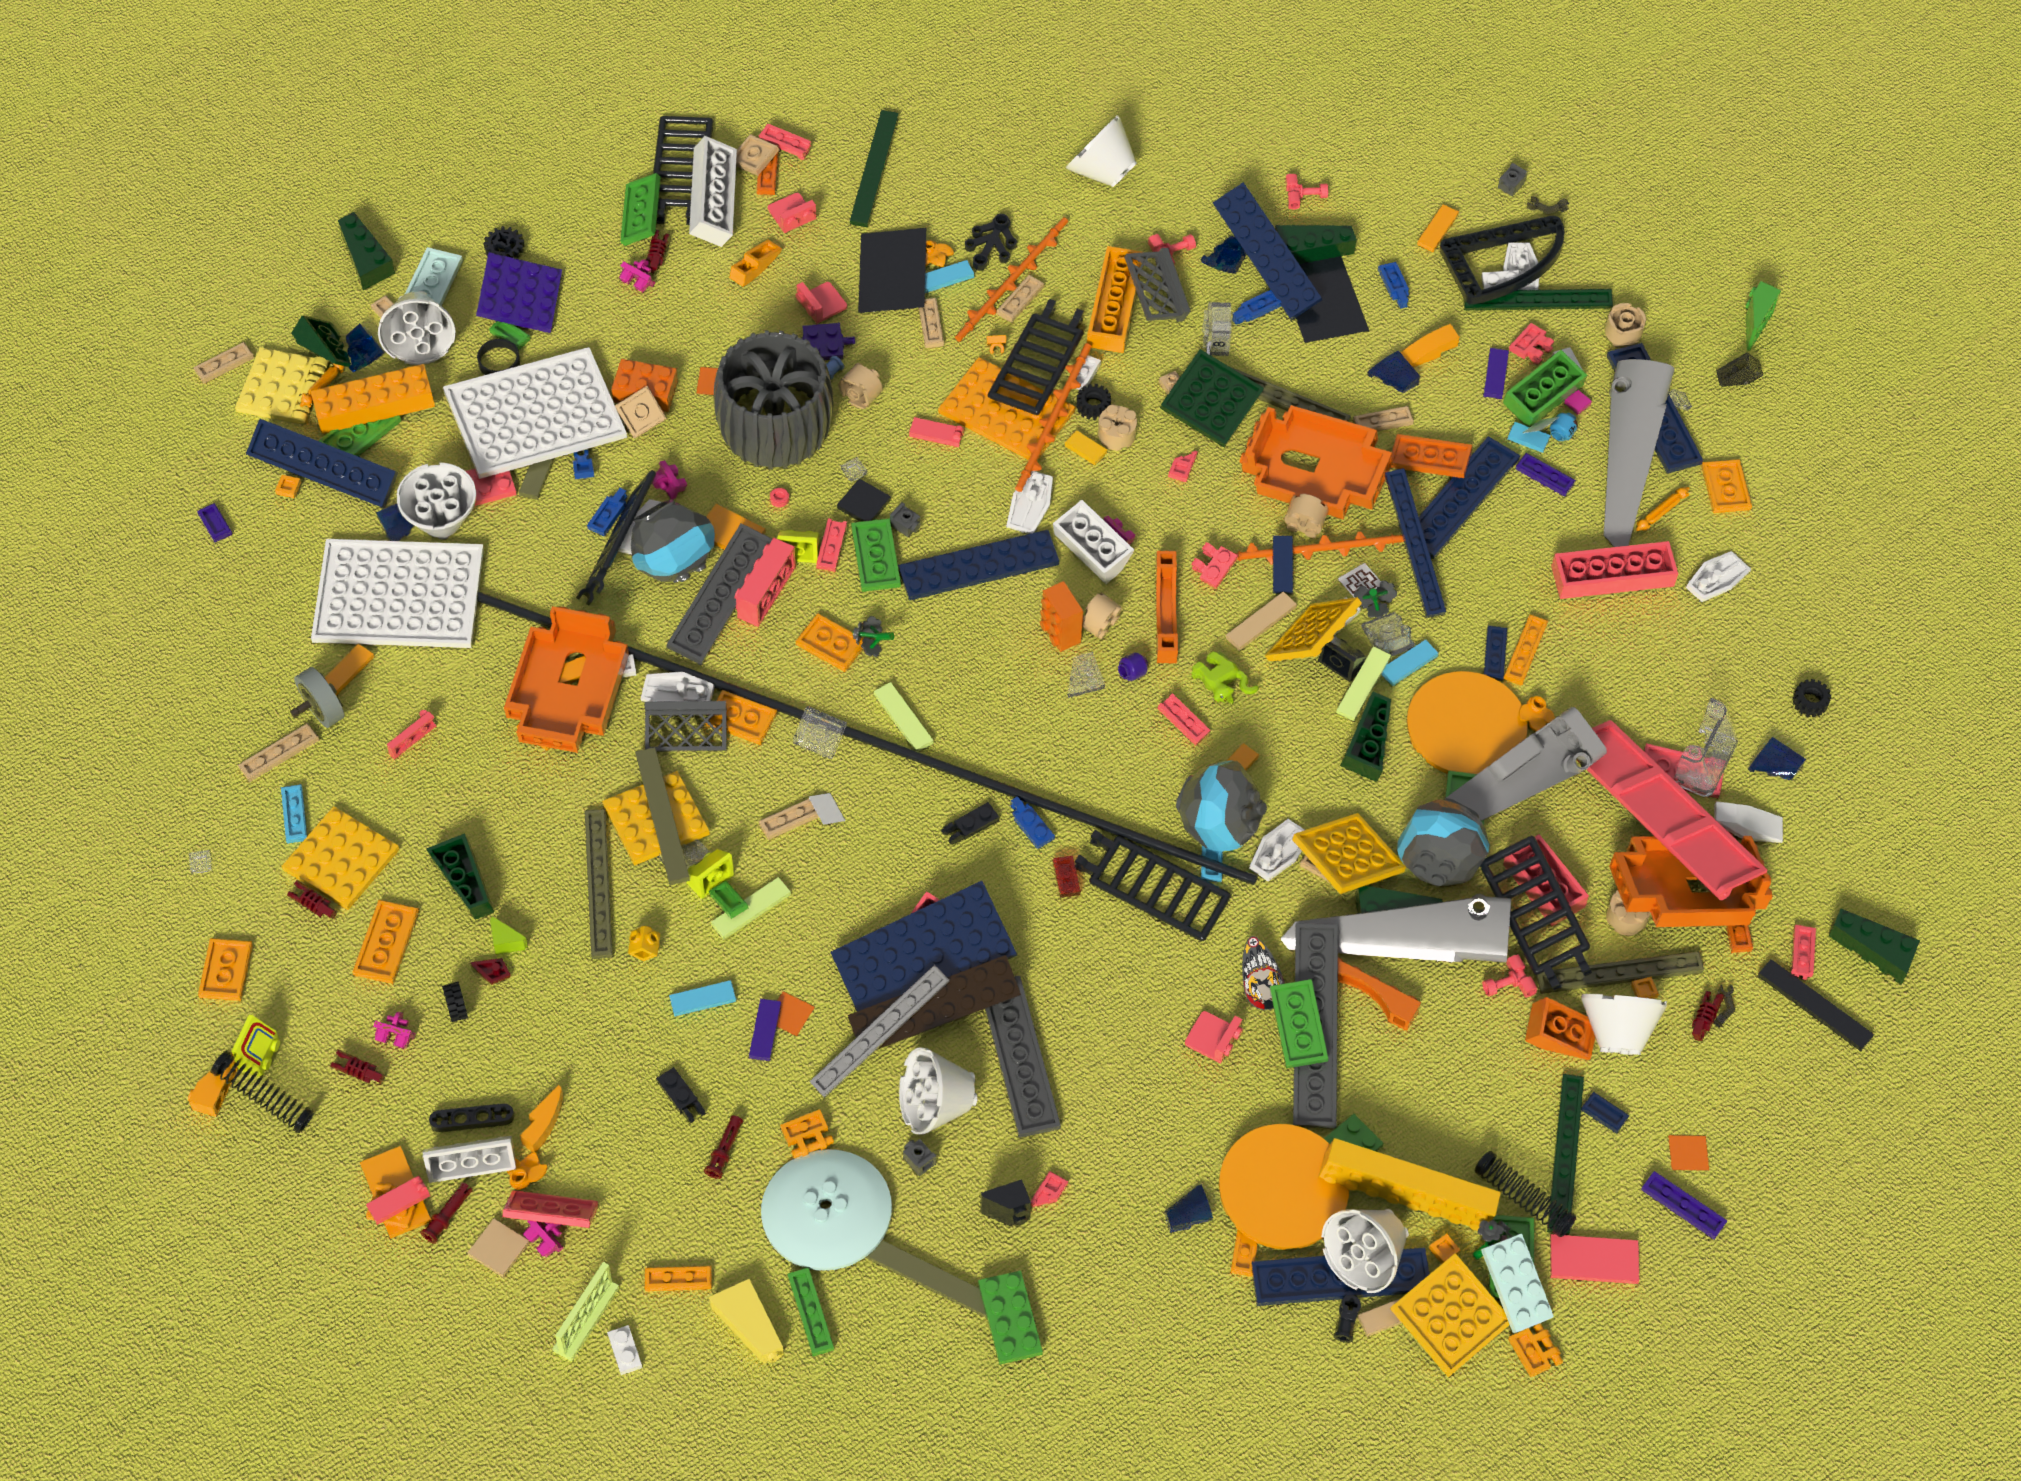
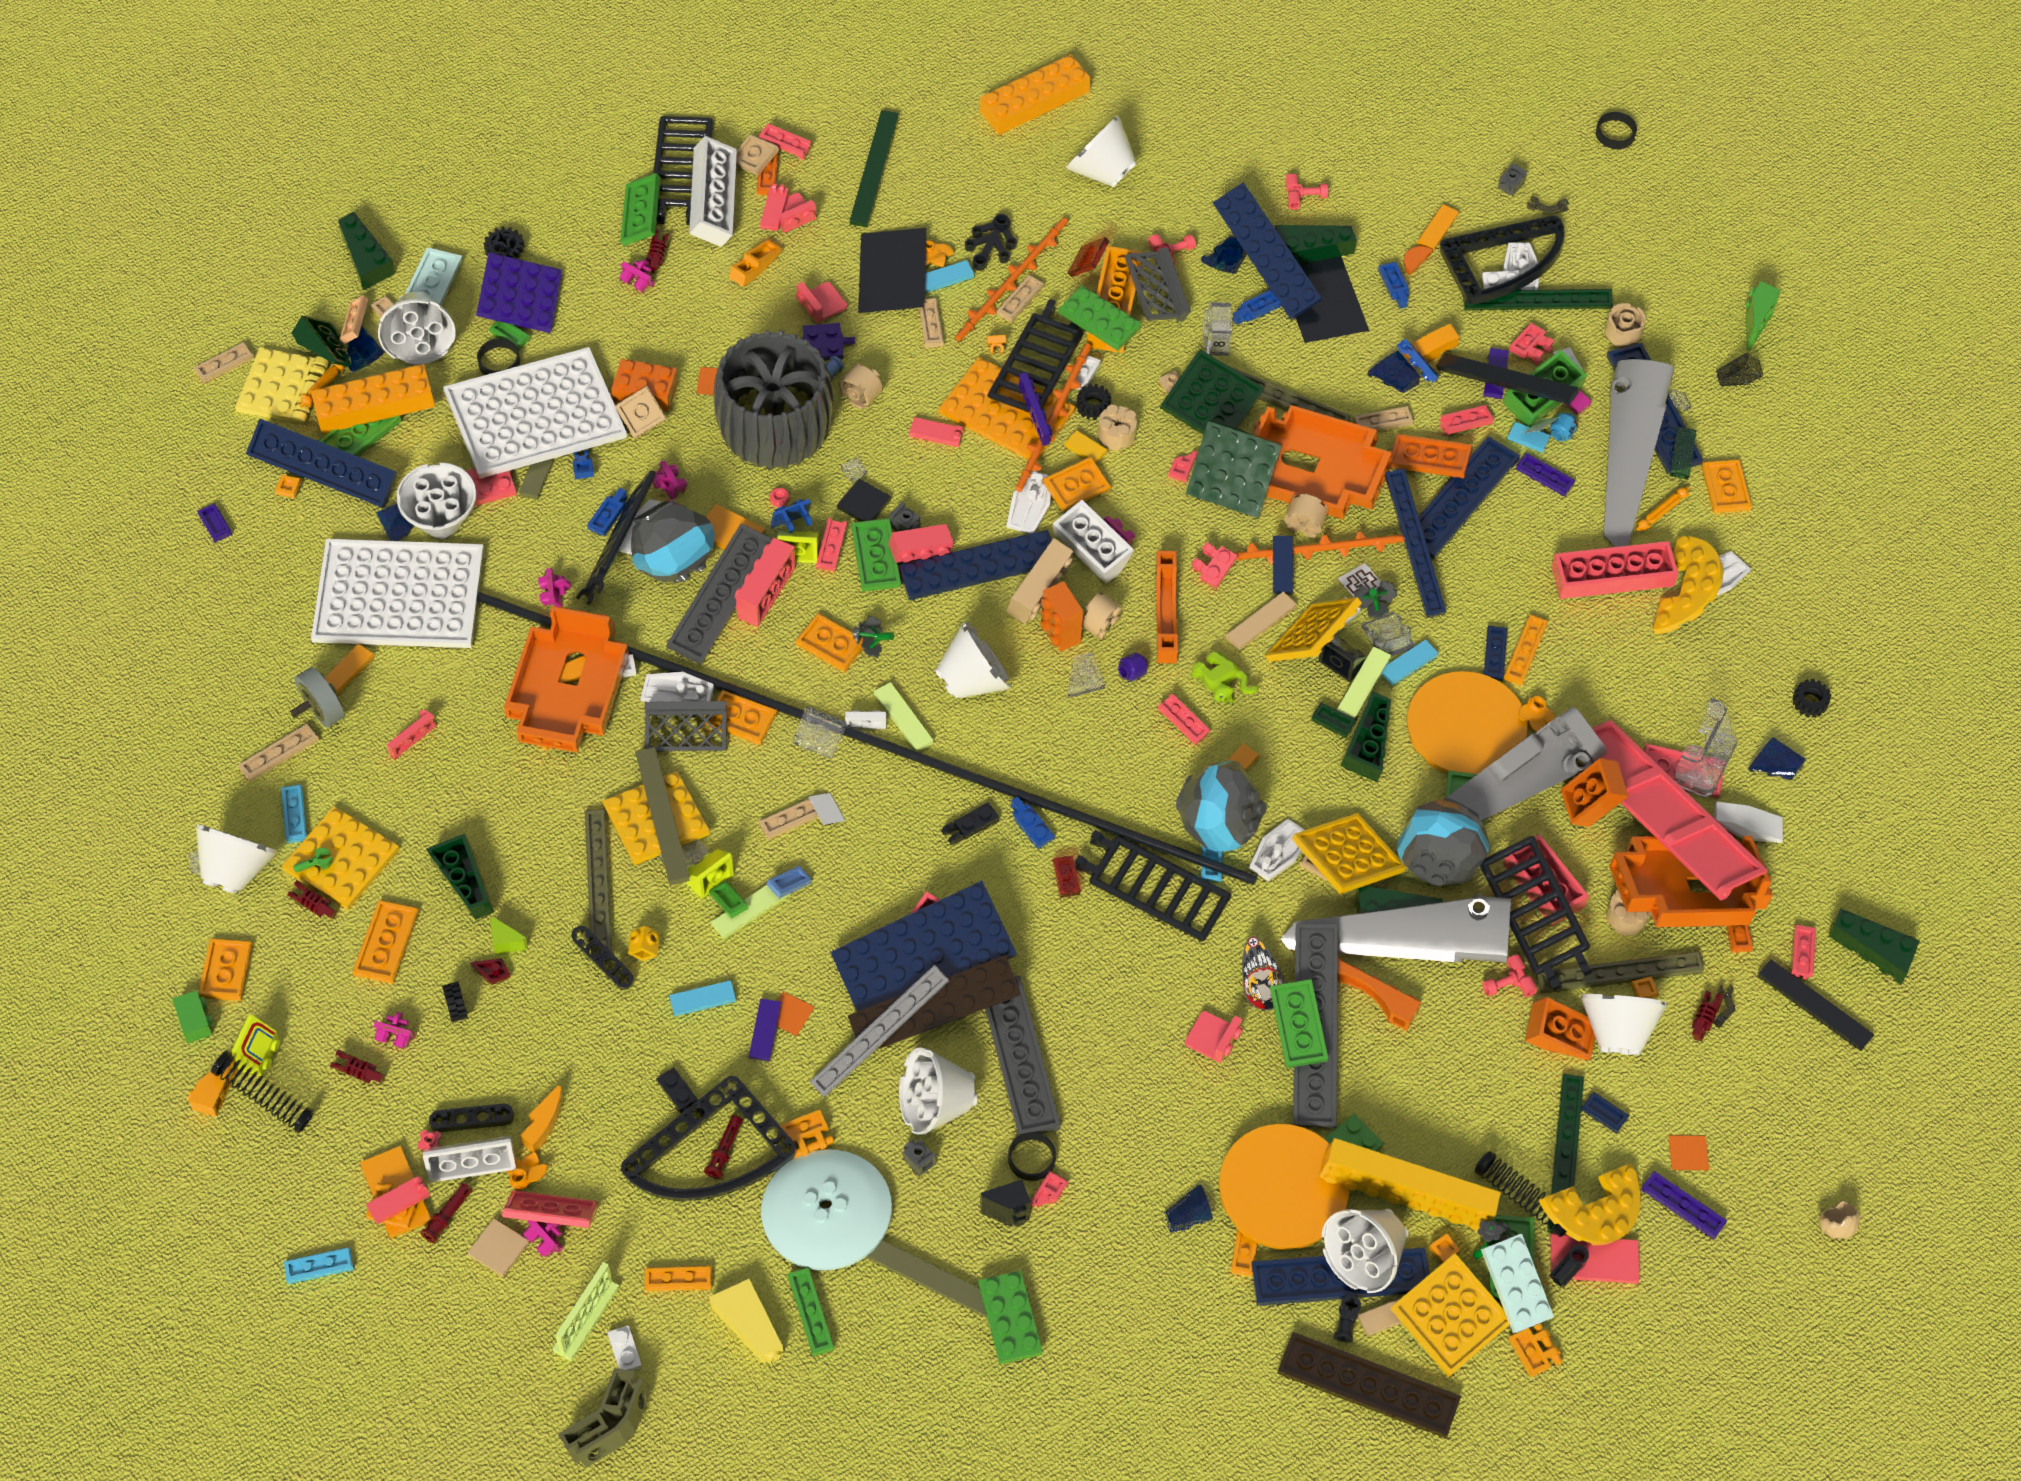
none -> bright green brick [172,990,214,1044]
none -> white cone [196,824,278,894]
none -> medium azure tile [284,1247,354,1284]
none -> bright green bar [293,847,333,872]
none -> light nougat tile [340,295,368,344]
none -> coral plate [417,1130,441,1150]
none -> dark pink hips [538,568,571,607]
none -> olive brick [558,1368,650,1468]
none -> black beam [571,926,634,990]
none -> black beam [621,1076,797,1201]
none -> coral hinge [760,183,789,231]
none -> medium blue tile [766,866,812,899]
none -> blue plate [770,499,812,533]
none -> white plate [845,710,886,729]
none -> coral brick [888,524,954,563]
none -> white cone [935,621,1012,698]
none -> light orange brick [980,54,1090,135]
none -> tan brick [1006,538,1073,625]
none -> black tyre [1008,1132,1056,1181]
none -> dark purple plate [1019,372,1053,446]
none -> light orange tile [1042,457,1111,512]
none -> bright green plate [1058,285,1142,351]
none -> clear red tile [1067,237,1109,277]
none -> dark green plate [1186,420,1282,518]
none -> dark brown plate [1277,1332,1461,1439]
none -> dark green plate [1311,703,1356,738]
none -> blue hinge [1397,338,1440,383]
none -> orange tile [1403,246,1433,276]
none -> black tile [1436,353,1579,405]
none -> coral hinge [1439,405,1494,436]
none -> yellow plate [1539,1163,1641,1245]
none -> black piece [1549,1245,1589,1288]
none -> orange brick [1560,758,1629,827]
none -> black tyre [1596,112,1637,149]
none -> yellow plate [1653,536,1724,634]
none -> clear green tile [1669,427,1696,480]
none -> tan hair [1819,1201,1861,1239]

